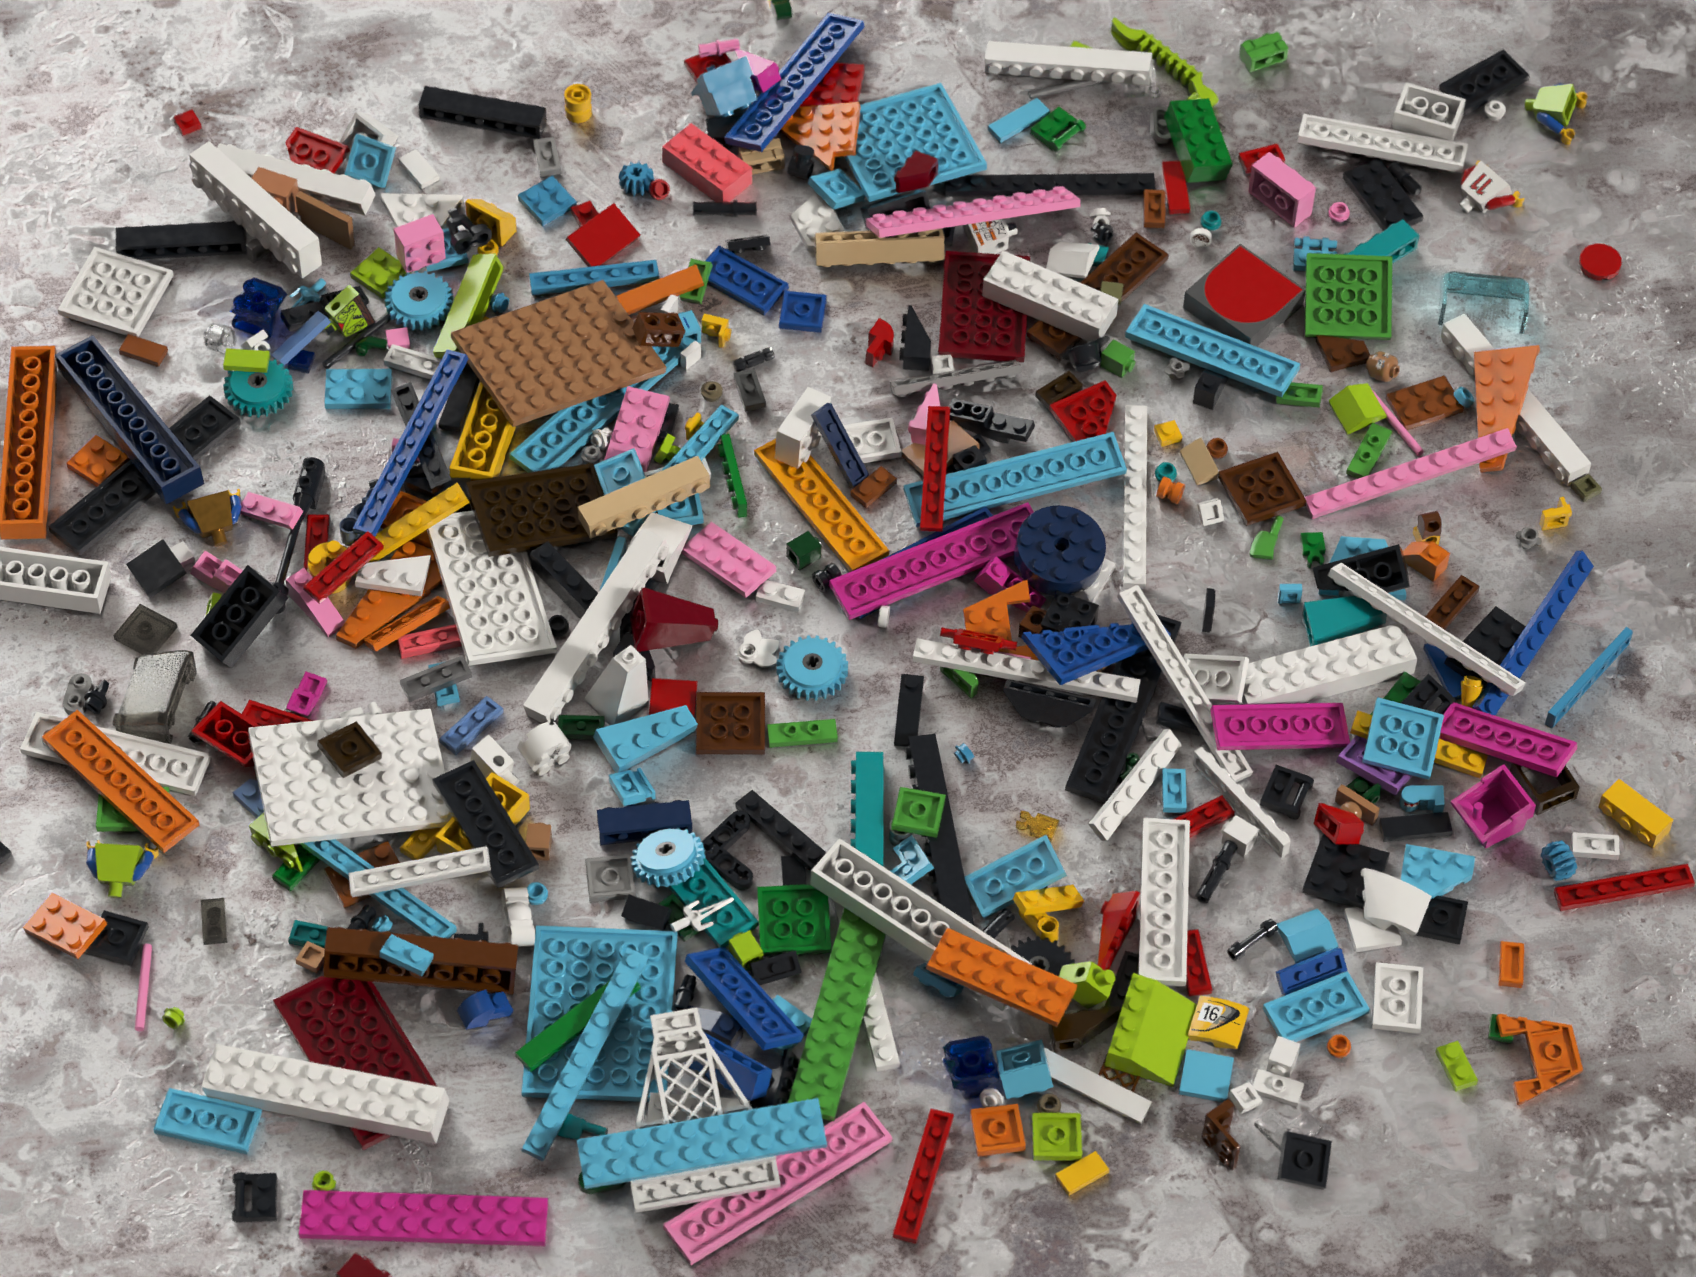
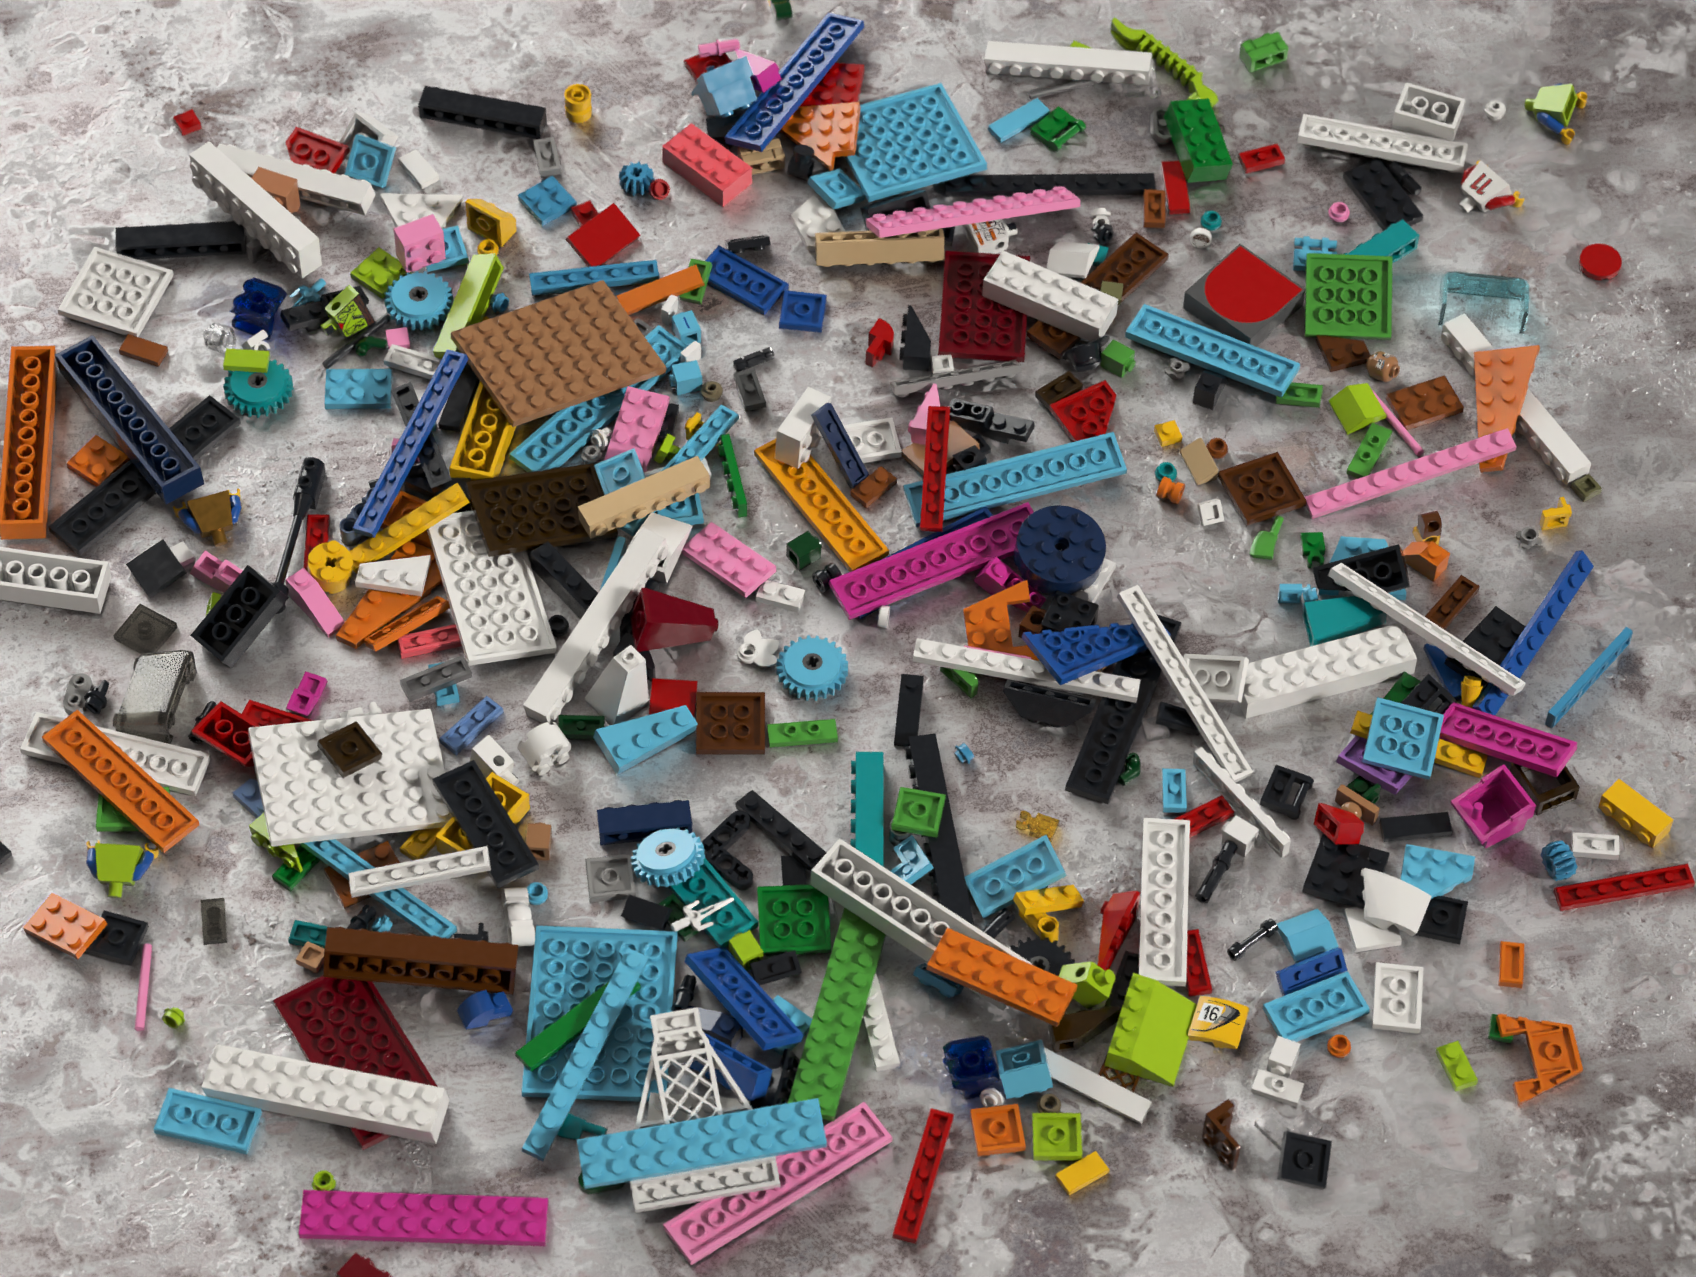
black plate [232,1172,277,1223] -> none
bright pink plate [240,492,303,530] -> none
medium blue tile [271,311,331,366] -> none
clear blue tile [288,350,315,374] -> none
medium nougat tile [295,191,355,250] -> none
red tile [303,531,384,604] -> none
medium azure plate [379,934,434,977] -> none
black piece [447,208,492,254] -> none
medium azure plate [609,768,656,806] -> none
reddish brown brick [632,312,686,347] -> none
black pin [693,200,757,217] -> none
yellow bracket [701,314,732,348] -> none
dark red slope [894,151,938,193] -> none
red plate [940,627,1018,654] -> none
white plate [1088,729,1182,841] -> none
white plate [1123,405,1147,589] -> none
medium azure tile [1179,1049,1234,1102] -> none
black tile [1202,588,1216,633] -> none
dark pink plate [1210,703,1350,750] -> none
white plate [1228,1082,1262,1114] -> none
bright pink brick [1248,152,1316,228] -> none
medium azure leg [1399,785,1445,813] -> none
black plate [1439,49,1530,115] -> none
medium azure tile [1454,387,1475,408] -> none
none -> medium azure brick [669,360,702,395]
none -> medium azure plate [1302,584,1318,602]

